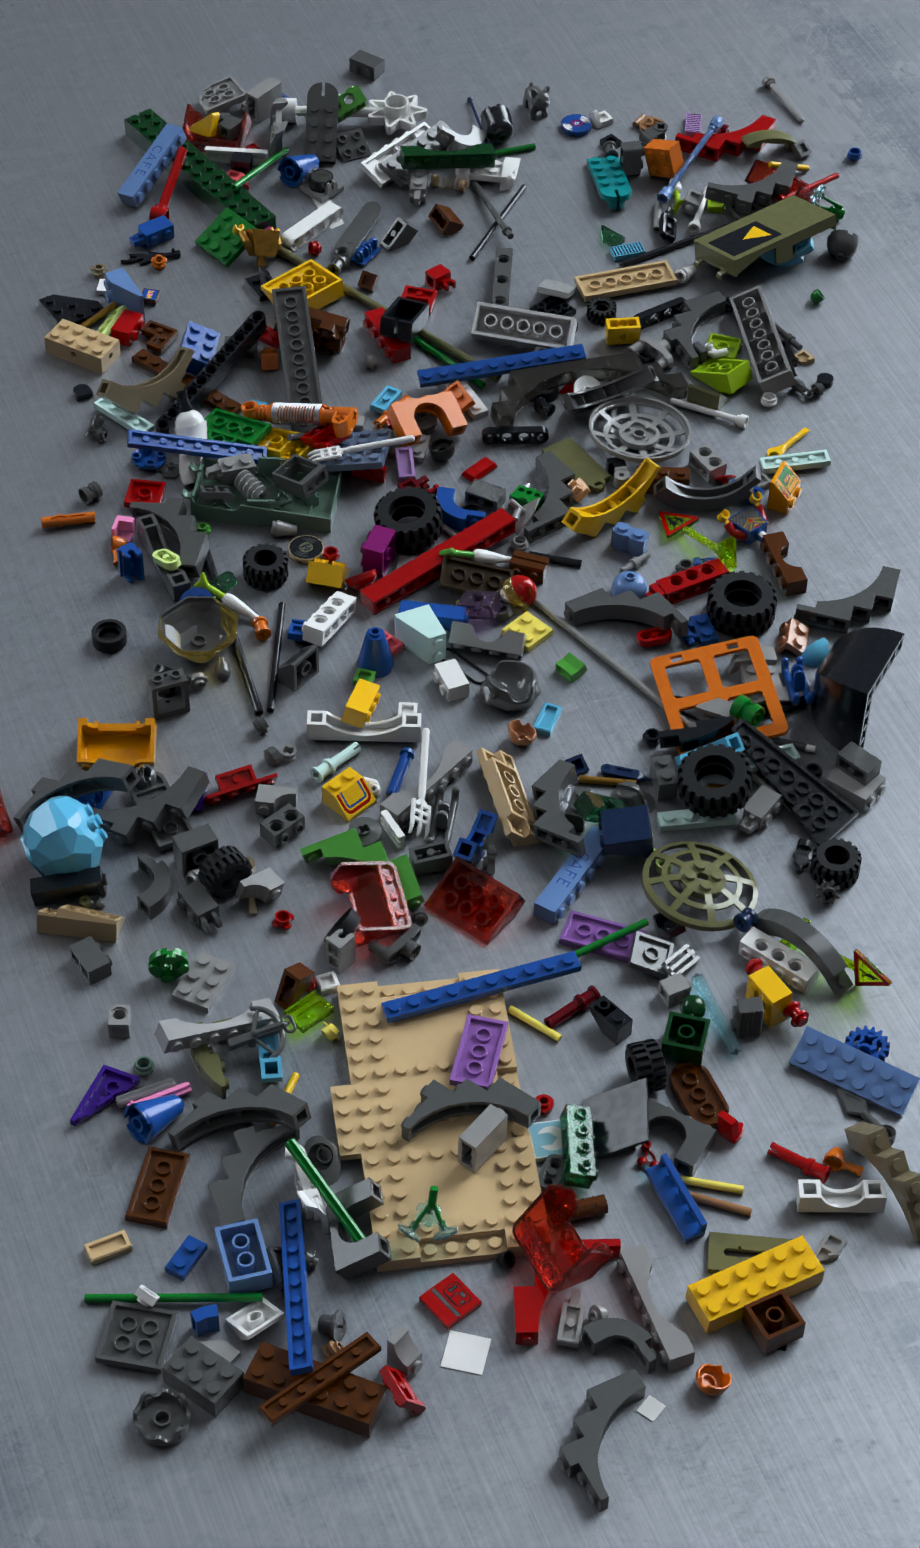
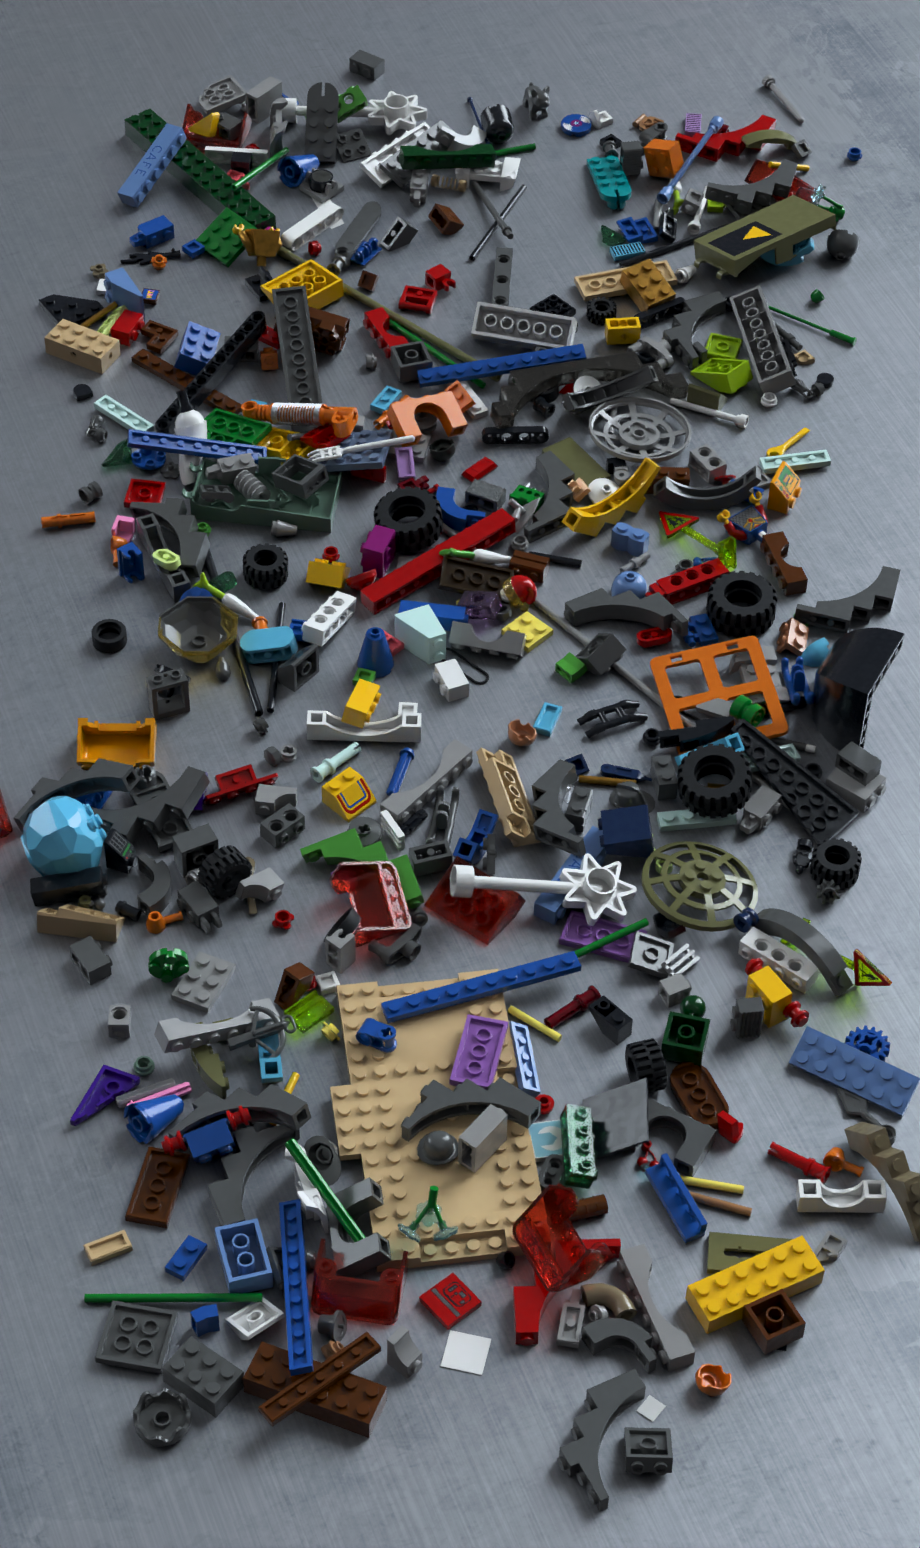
dark tan arch [96,346,194,414] -> none
white plate [134,1285,160,1307] -> none
red piece [149,146,187,220] -> none
light grey plate [190,672,208,689] -> none
light grey tile [201,1339,241,1364] -> none
black tile [288,535,324,564] -> none
white arm [363,776,381,796] -> none
red plate [379,1365,426,1415] -> none
black piece [380,297,429,342] -> none
white piece [408,728,431,841] -> none
dark grey piece [480,660,541,711] -> none
light grey tile [537,279,577,299] -> none
clear green arch [573,791,627,824] -> none
clear light blue axle [692,973,741,1055] -> none
white arm [704,343,728,358] -> none
red bar [777,173,840,202] -> none
none -> clear green slope [101,438,133,467]
none -> black slope [104,828,138,874]
none -> black pin [115,900,142,921]
none -> orange bar [146,911,184,934]
none -> blue brick [161,1105,252,1164]
none -> blue plate [182,239,205,258]
none -> medium azure brick [240,626,298,664]
none -> clear red windscreen [311,1238,408,1325]
none -> blue piece [356,1018,397,1053]
none -> dark grey brick [391,341,433,383]
none -> dark grey hat [417,1130,458,1165]
none -> white piece [450,853,637,926]
none -> medium blue plate [509,1021,541,1097]
none -> dark grey slope [575,633,626,675]
none -> black piece [577,700,648,739]
none -> dark tan cylinder [580,1283,637,1320]
none -> white dish [588,478,620,504]
none -> blue slope [616,217,658,244]
none -> pearl gold brick [620,258,676,314]
none -> dark grey plate [624,1427,673,1476]
none -> green piece [768,305,857,346]

